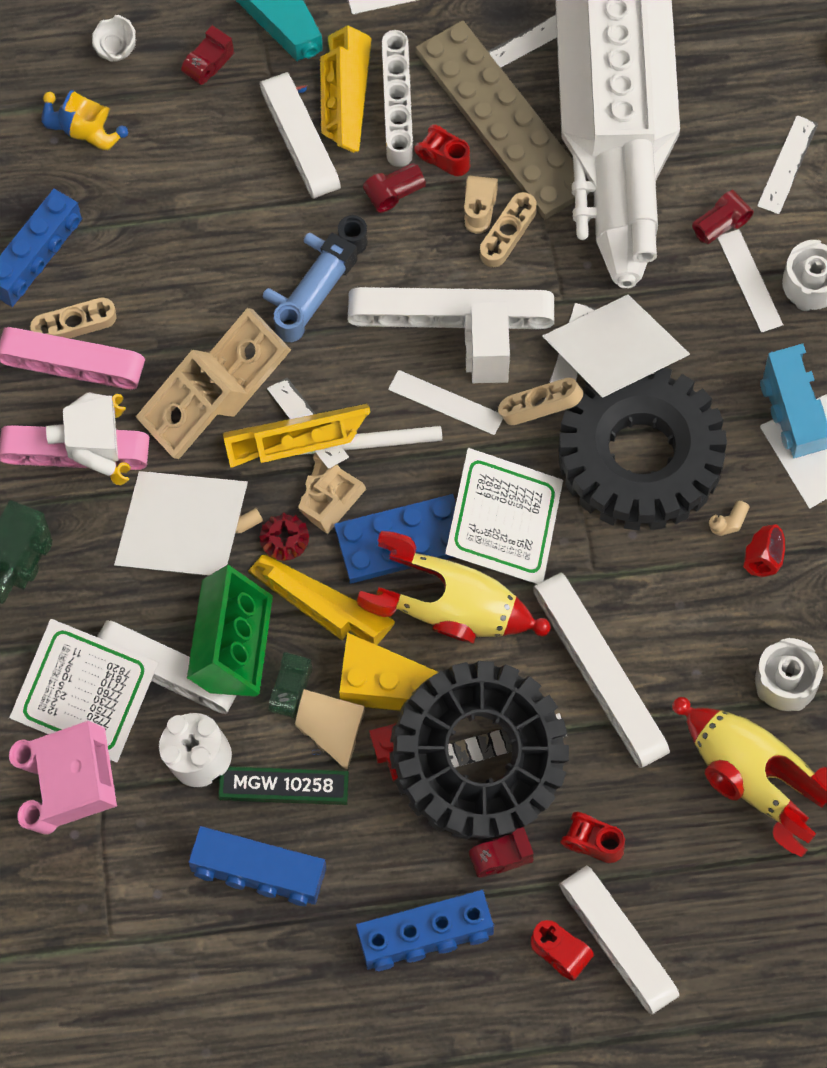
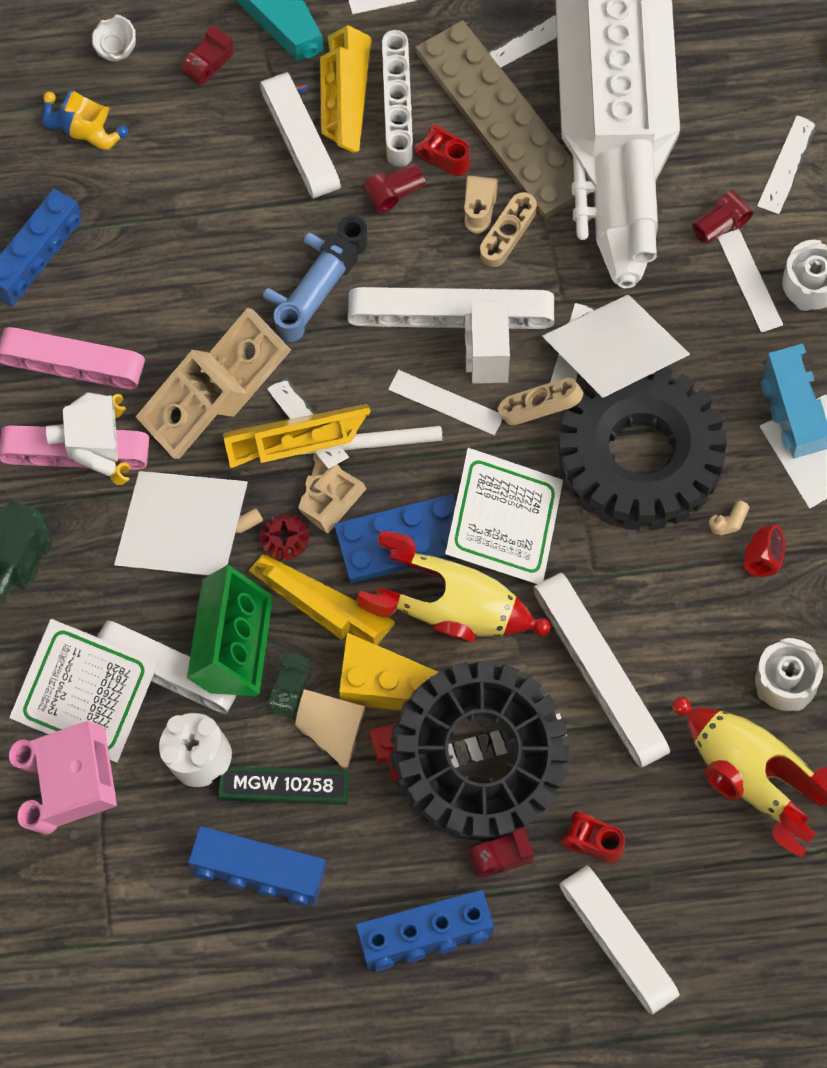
tan beam [30,298,117,338] -> none
red piece [530,920,594,981] -> none

